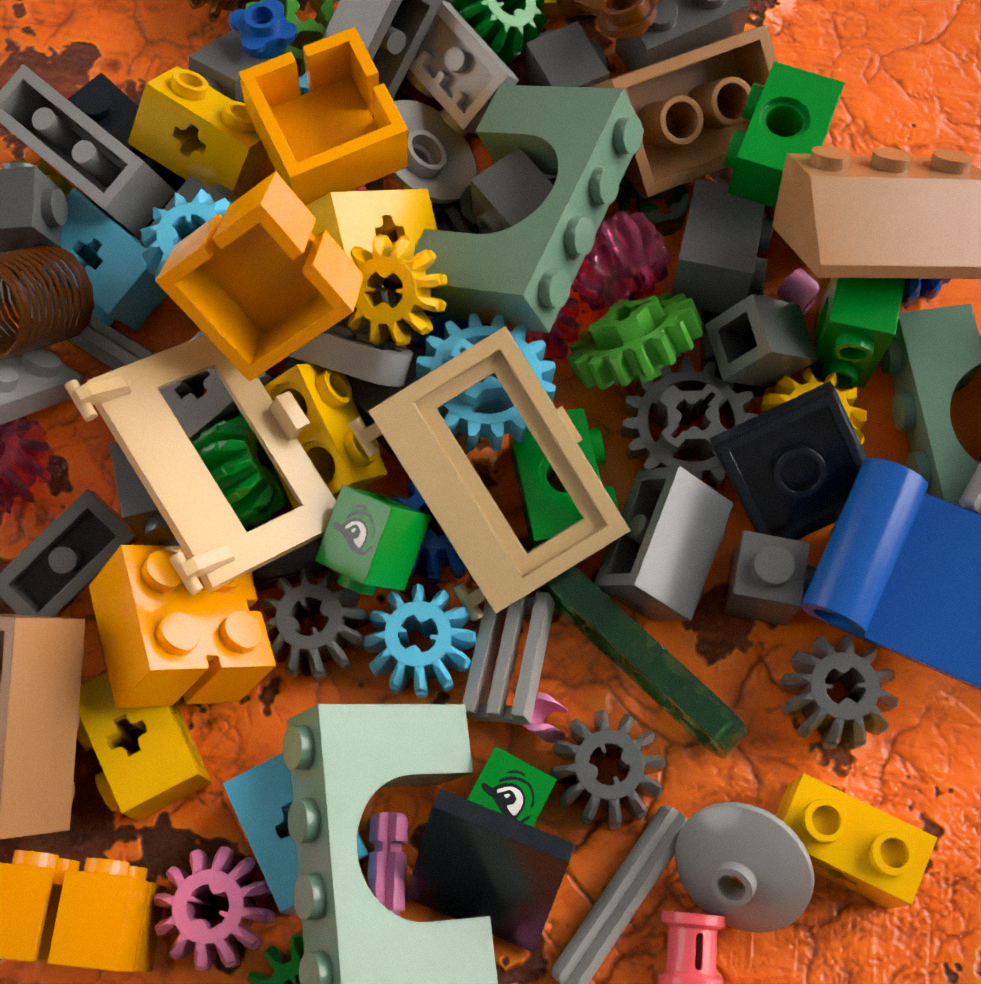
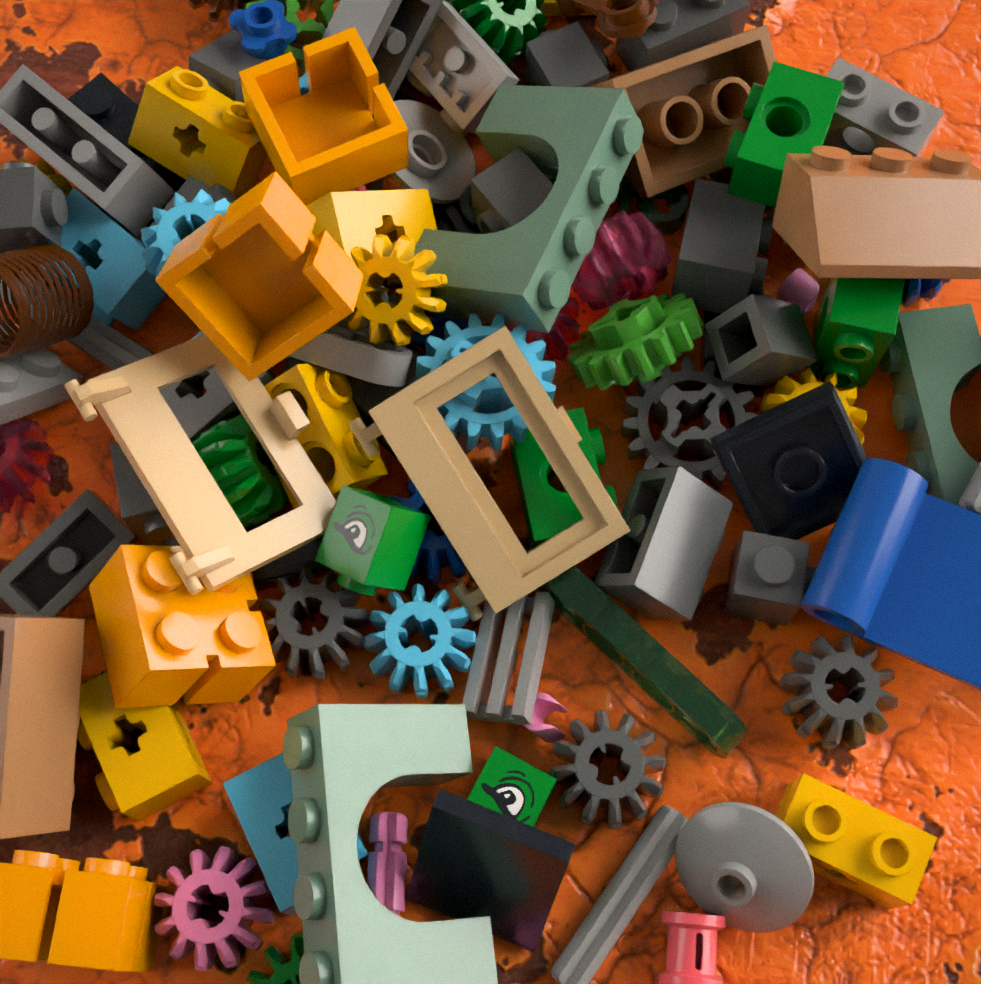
none -> light grey brick [823,57,945,157]

